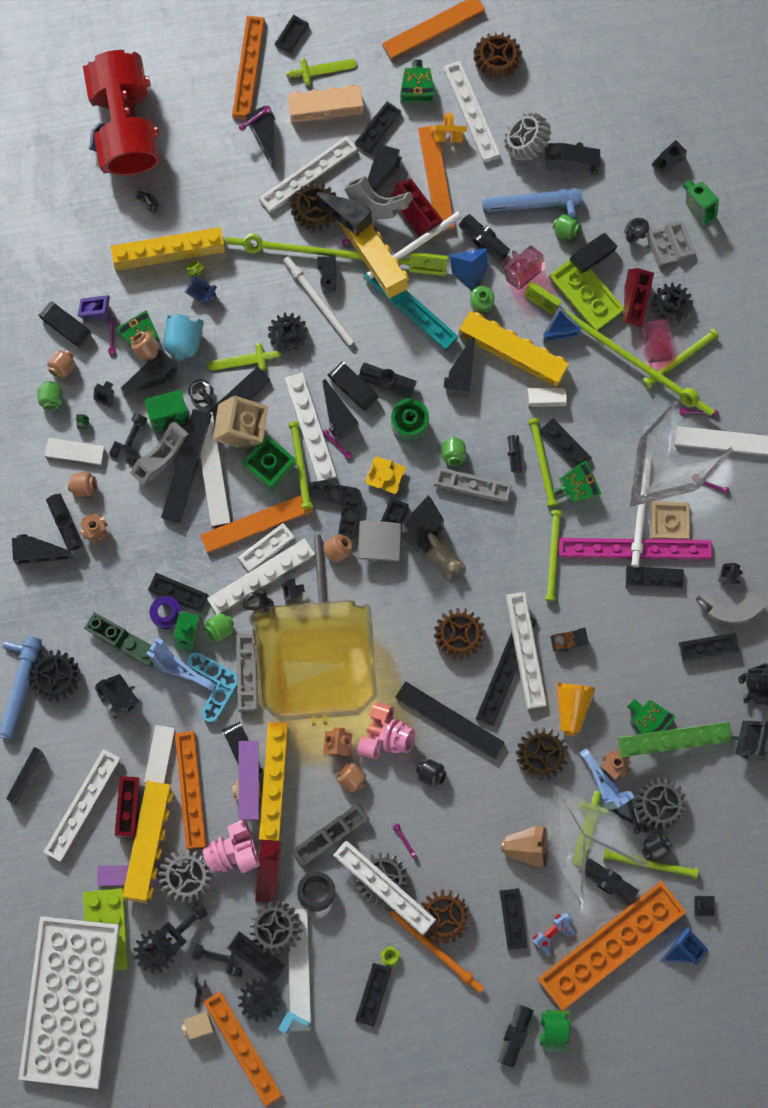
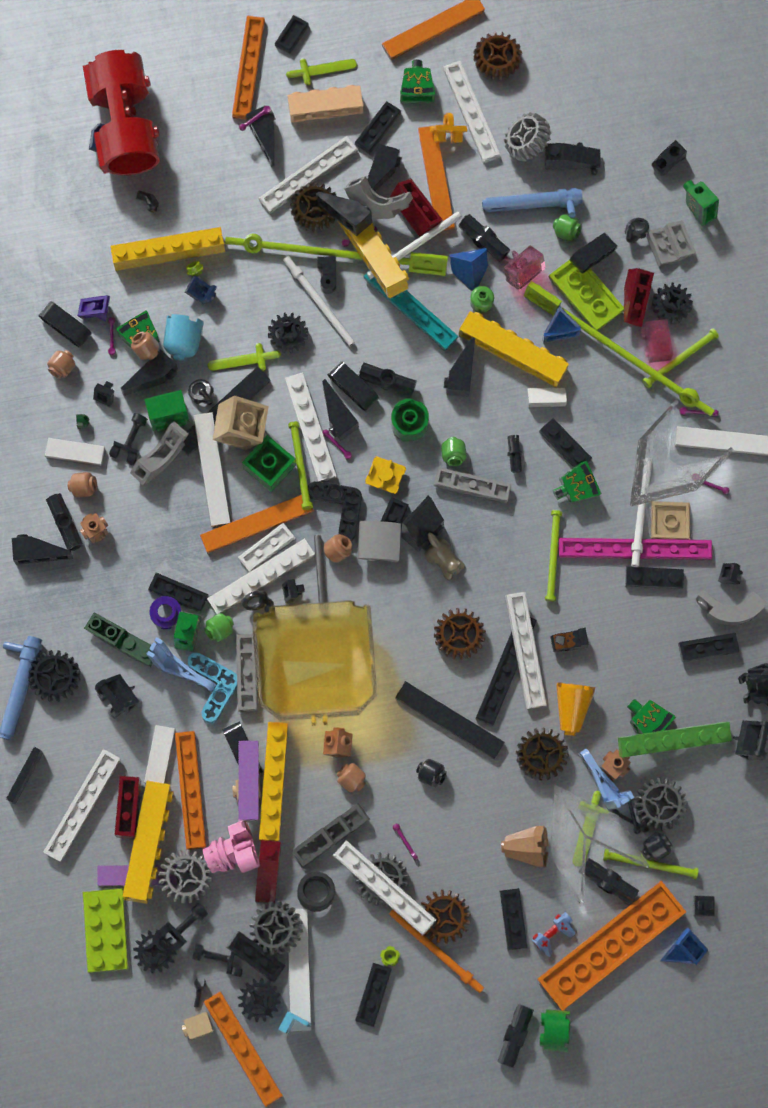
white plate [19,916,120,1089] -> none
bright green head [37,381,62,411] -> none
black tile [161,409,212,523] -> none
bright pink beam [357,702,416,760] -> none
lime bar [528,418,558,507] -> none

